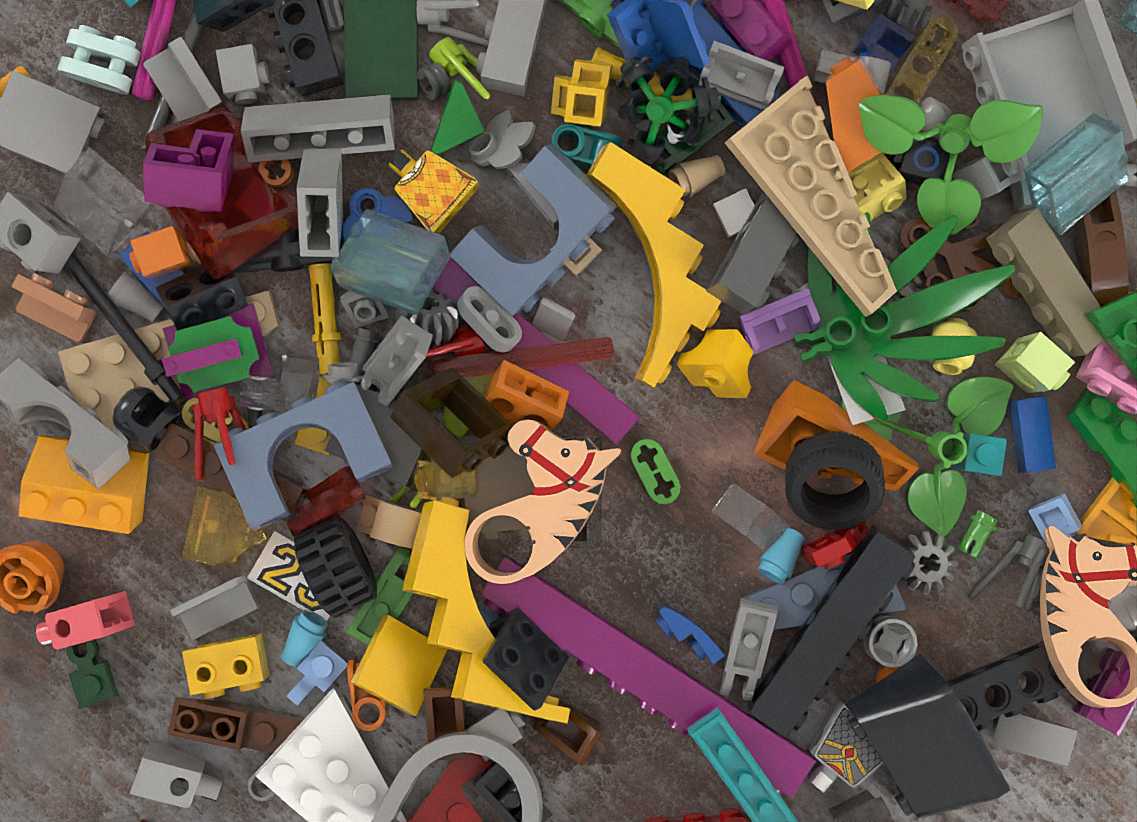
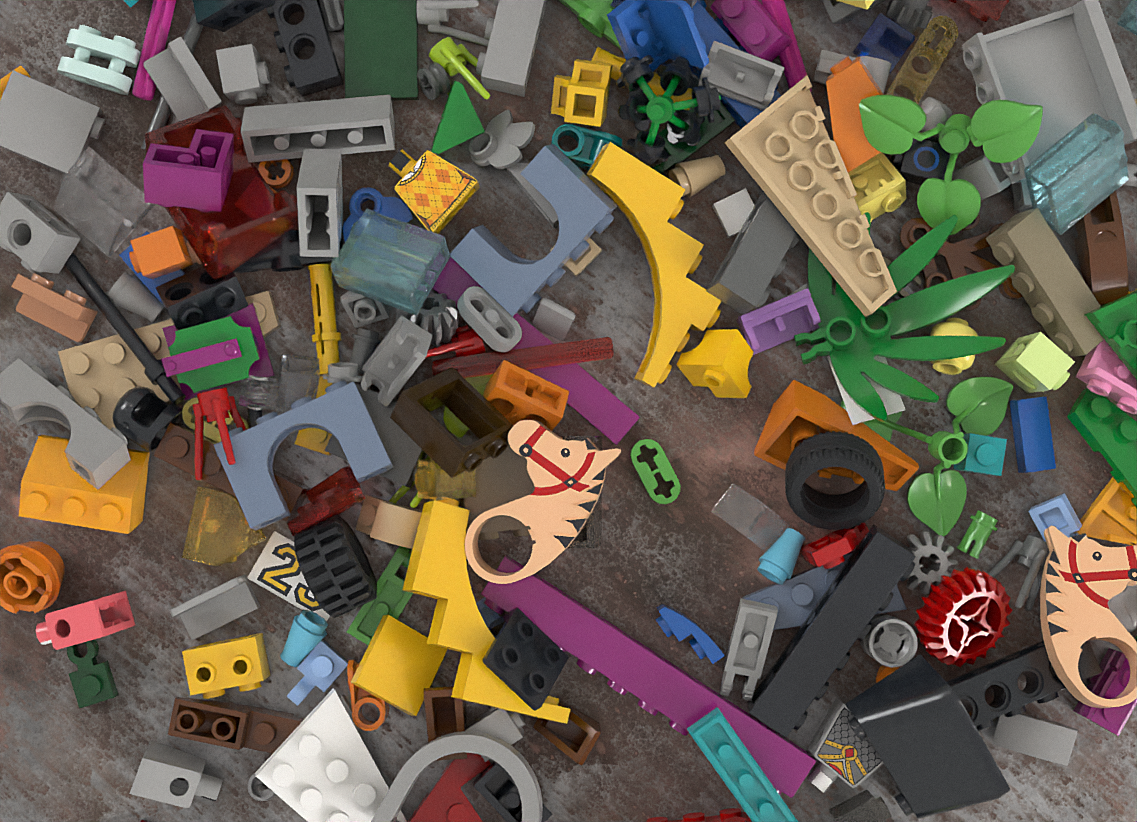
none -> red gear [914,567,1013,667]

